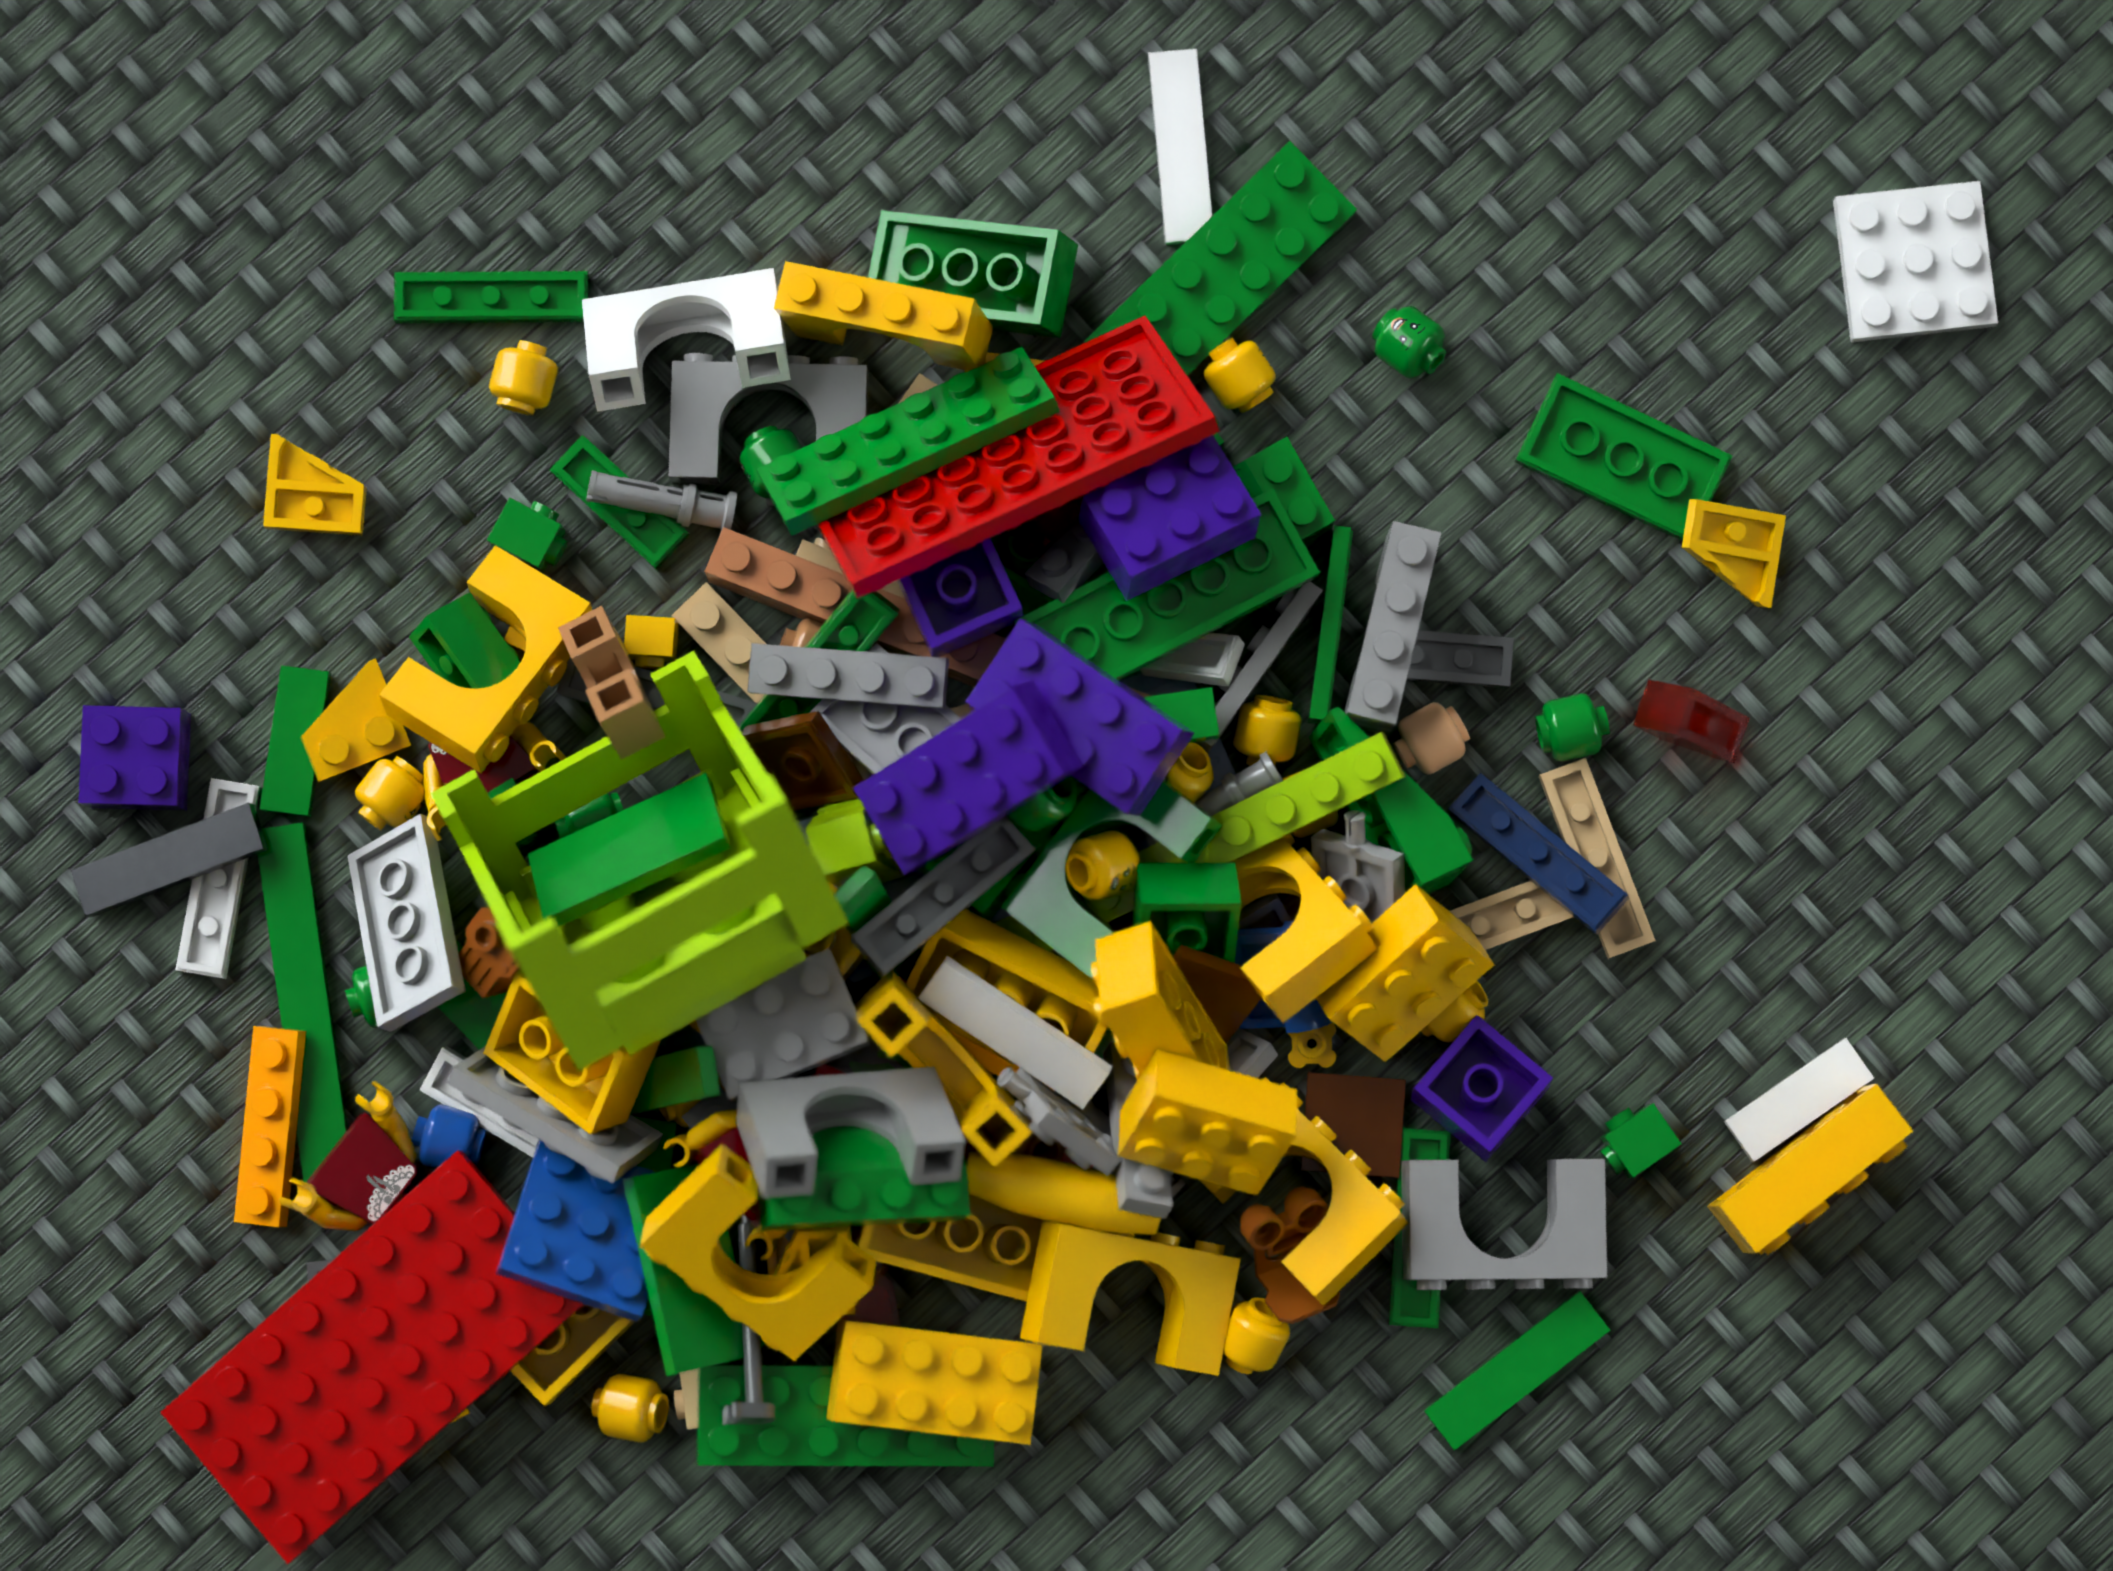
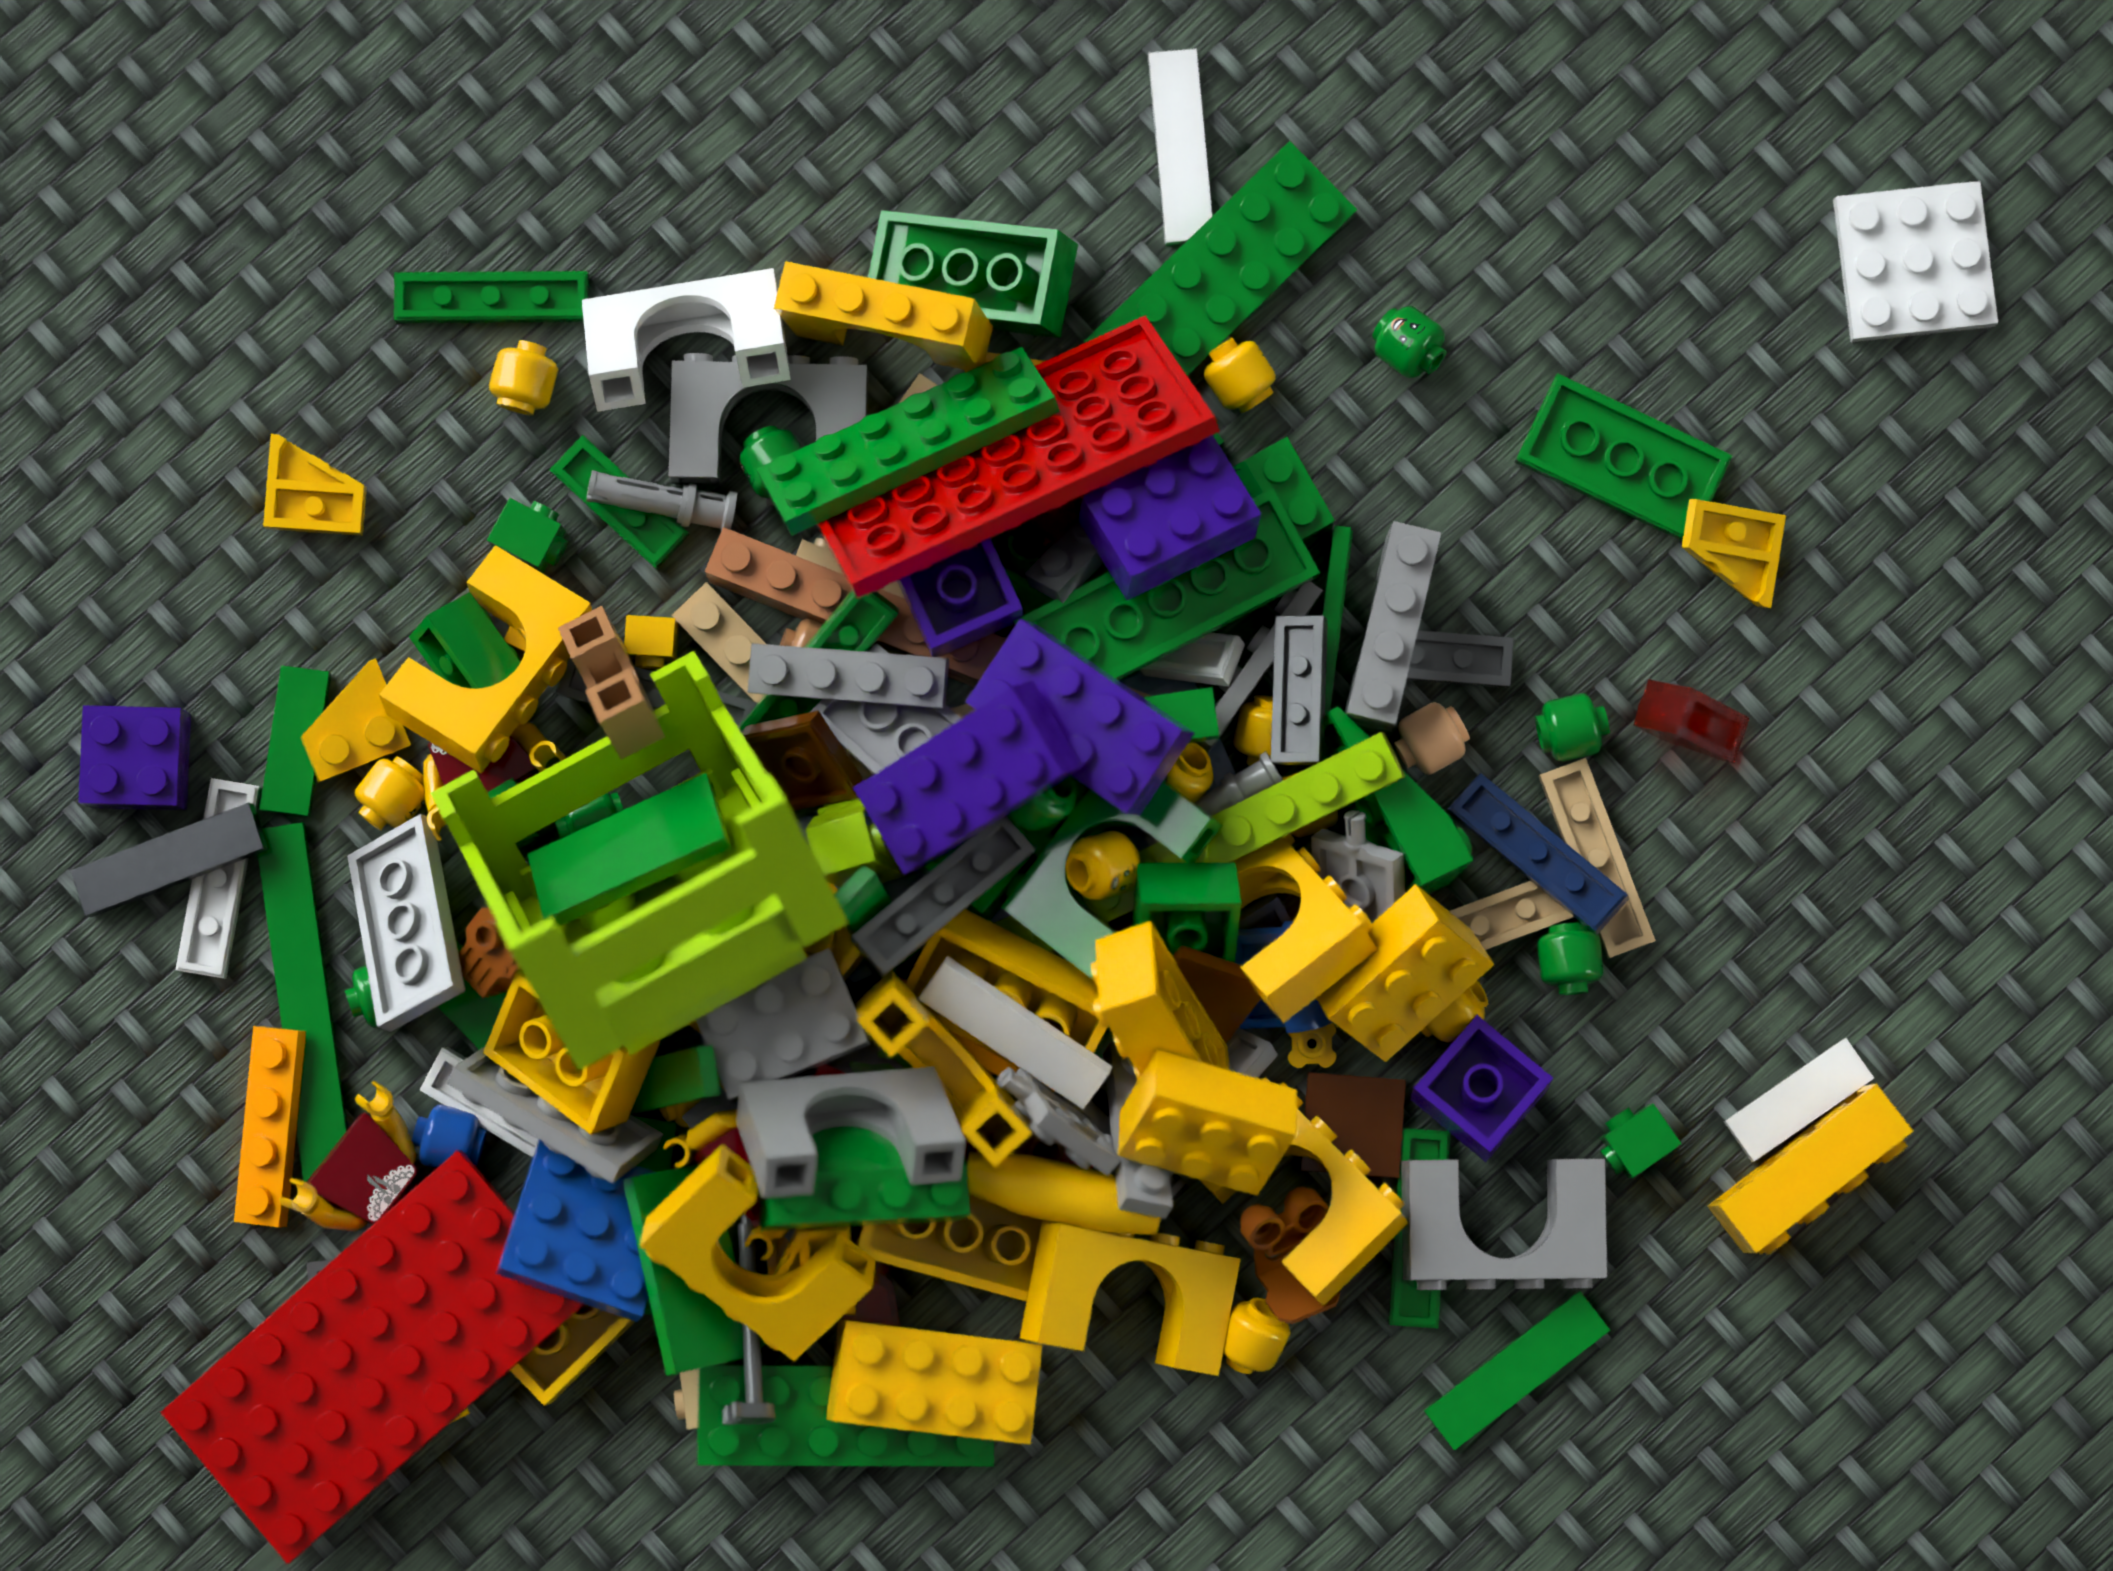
yellow head [591,1374,669,1443] -> none
none -> plate [1271,616,1328,765]
none -> green head [1537,923,1603,995]

